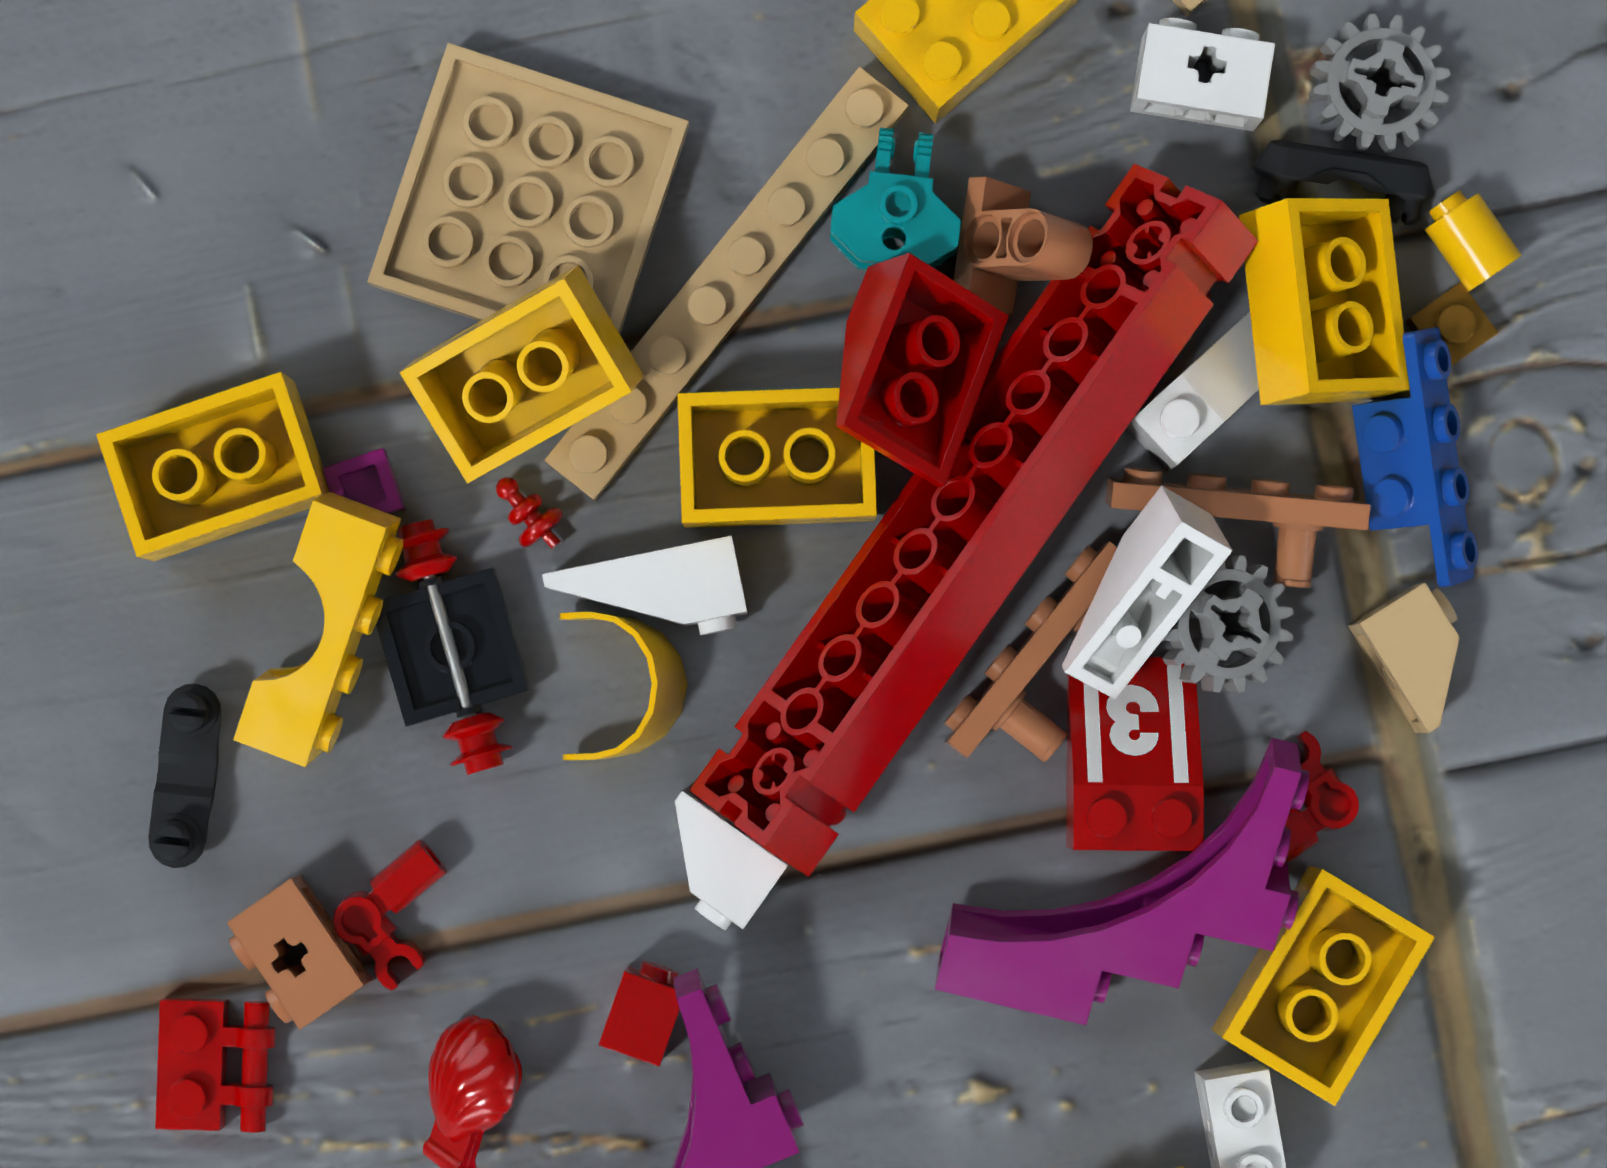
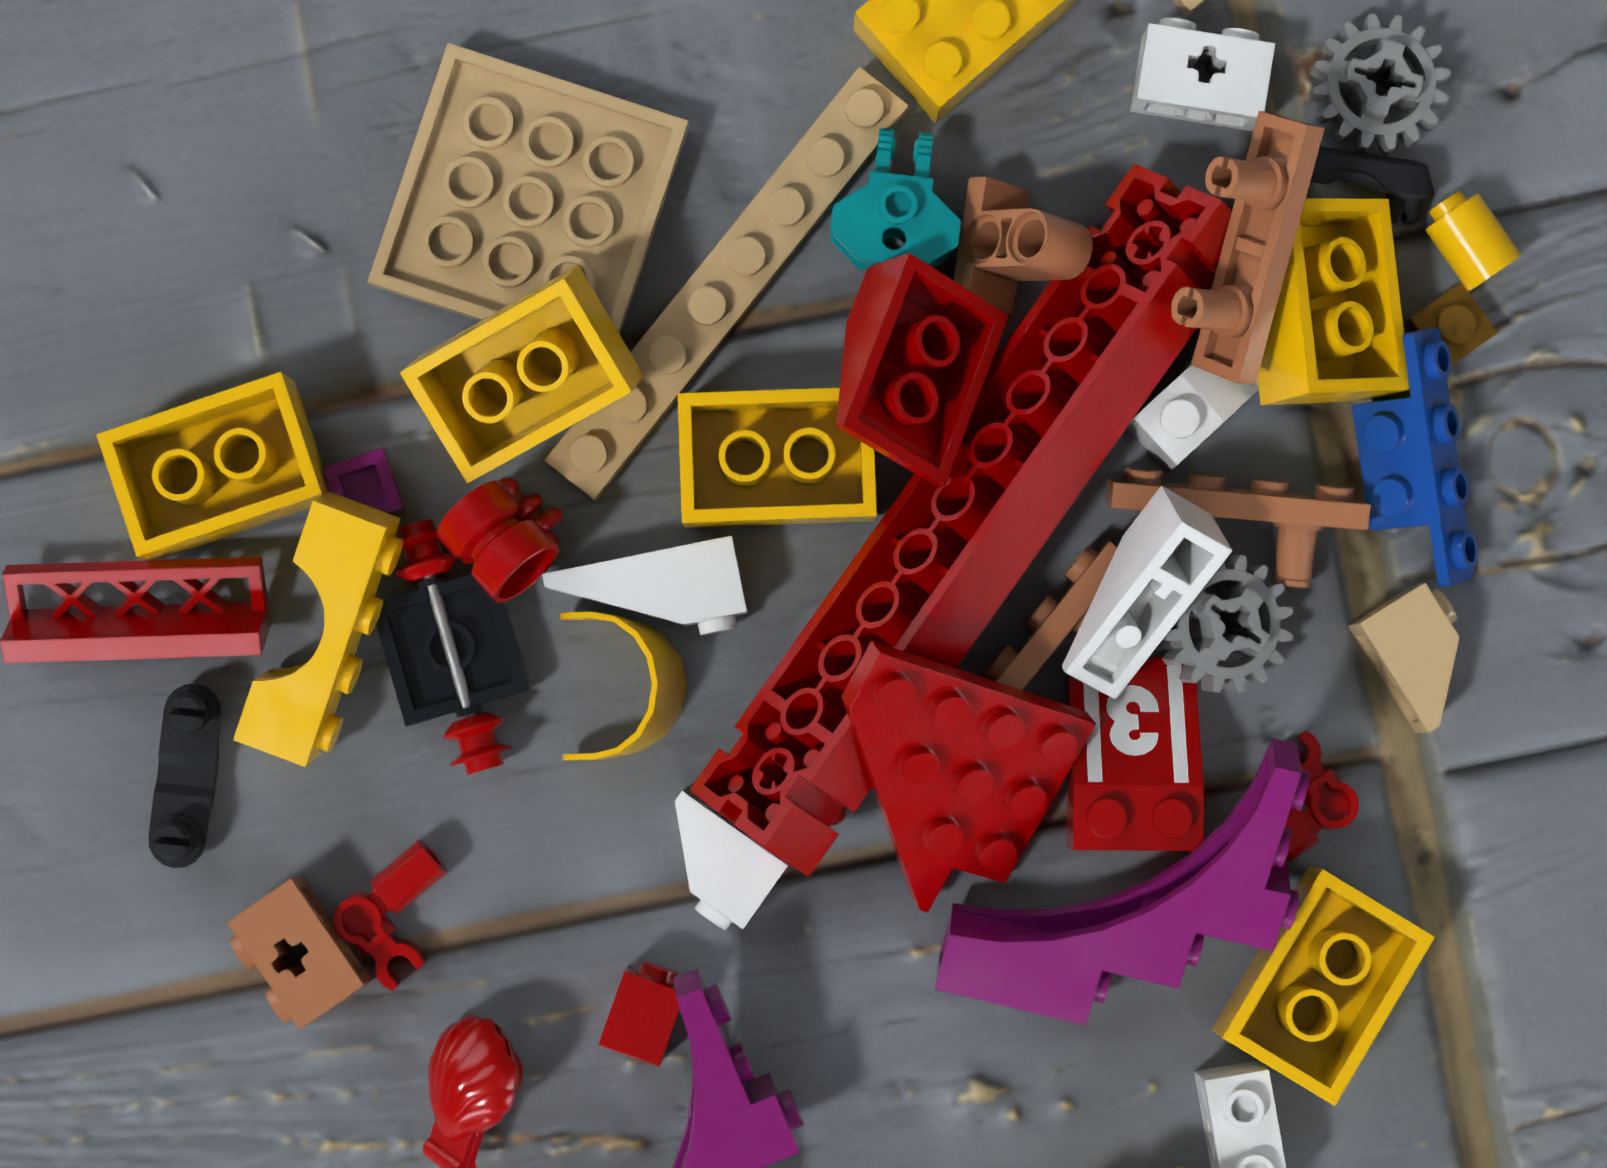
red plate [155,998,275,1133] -> none
none -> red fence [0,557,271,663]
none -> red wheel [436,480,559,603]
none -> red wing [841,640,1096,913]
none -> nougat plate [1171,111,1325,385]

